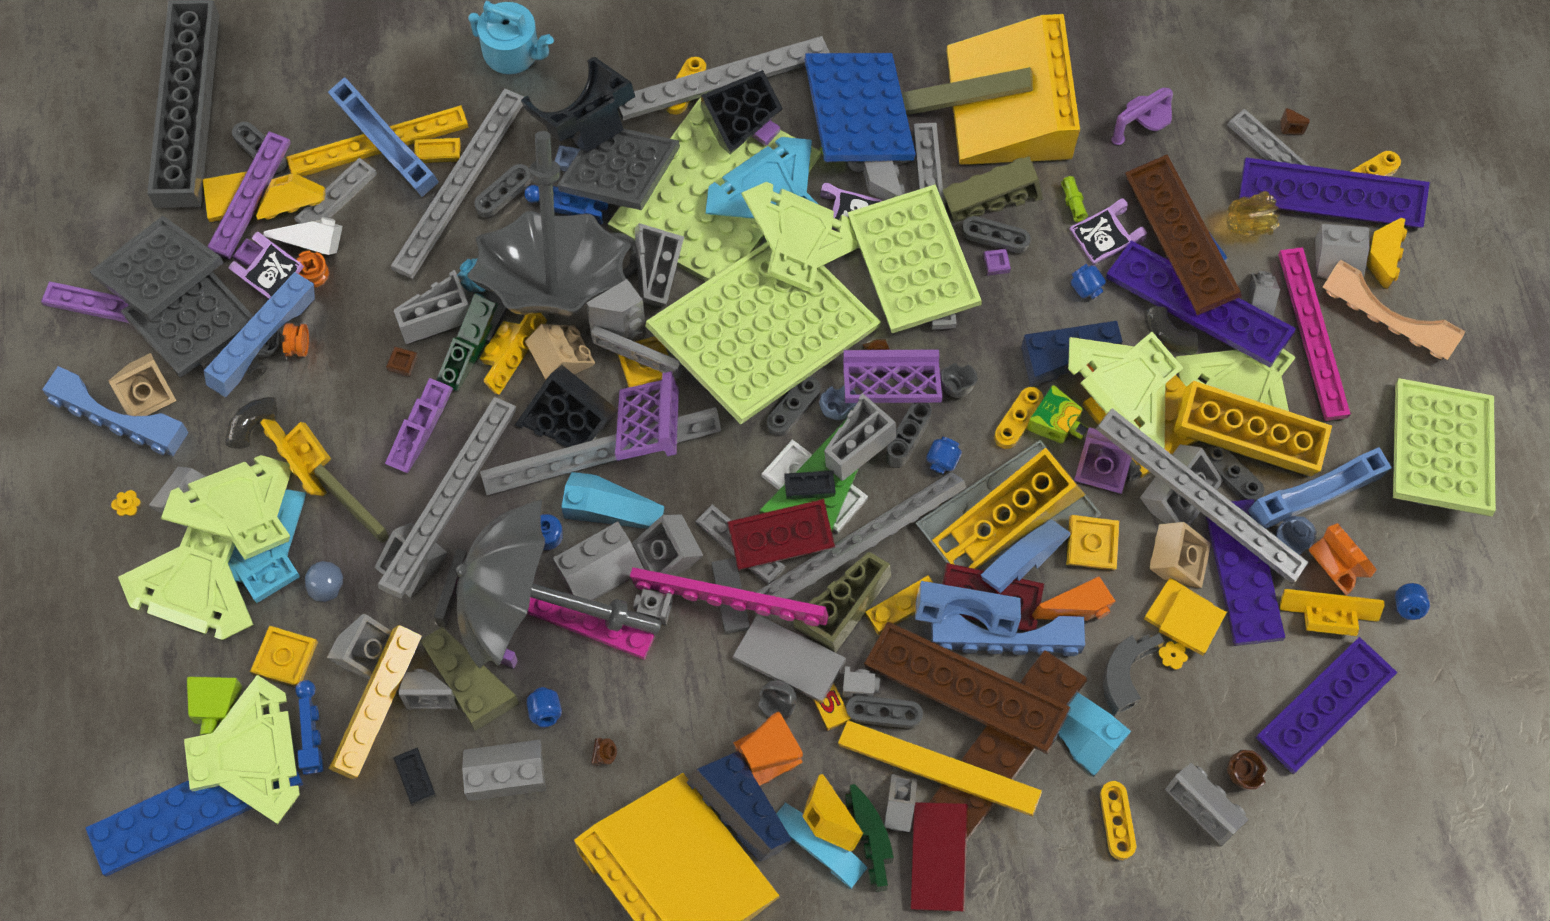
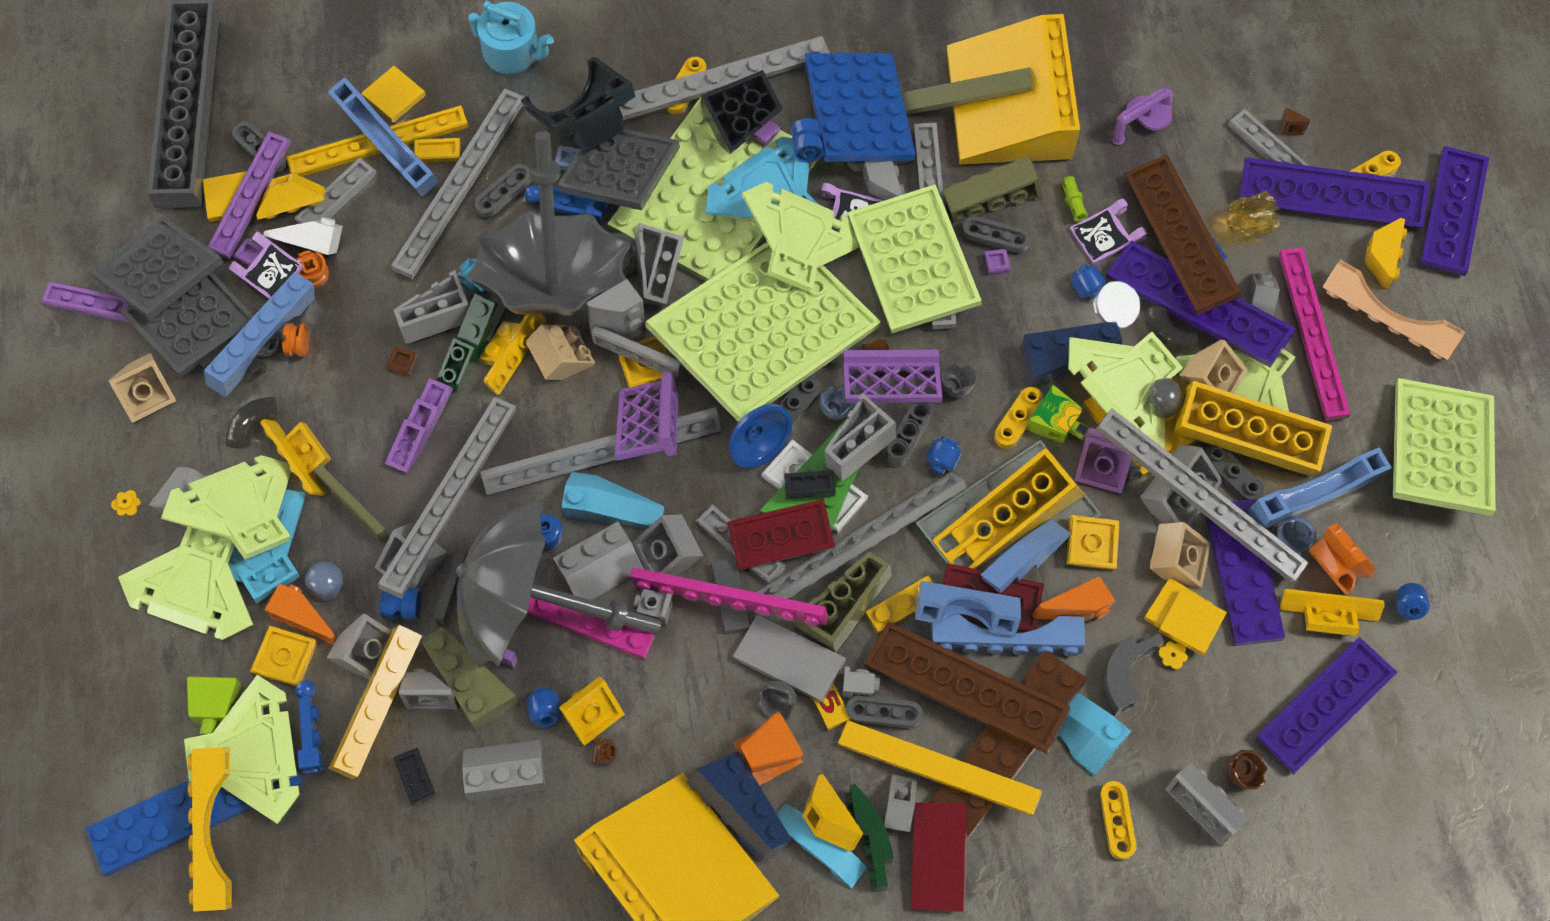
medium blue arch [42,366,189,456] -> none
black wedge [515,365,618,447] -> none
light grey slope [1315,224,1369,279] -> none
none -> yellow arch [188,747,232,912]
none -> orange slope [265,583,337,645]
none -> yellow tile [361,66,426,123]
none -> blue wheel [380,587,422,621]
none -> yellow tile [559,676,625,746]
none -> blue dish [729,404,792,468]
none -> blue wheel [791,118,824,162]
none -> clear tile [1094,281,1140,328]
none -> dark grey hair [1149,378,1185,417]
none -> tan slope [1180,340,1248,394]
none -> dark purple plate [1419,146,1489,276]

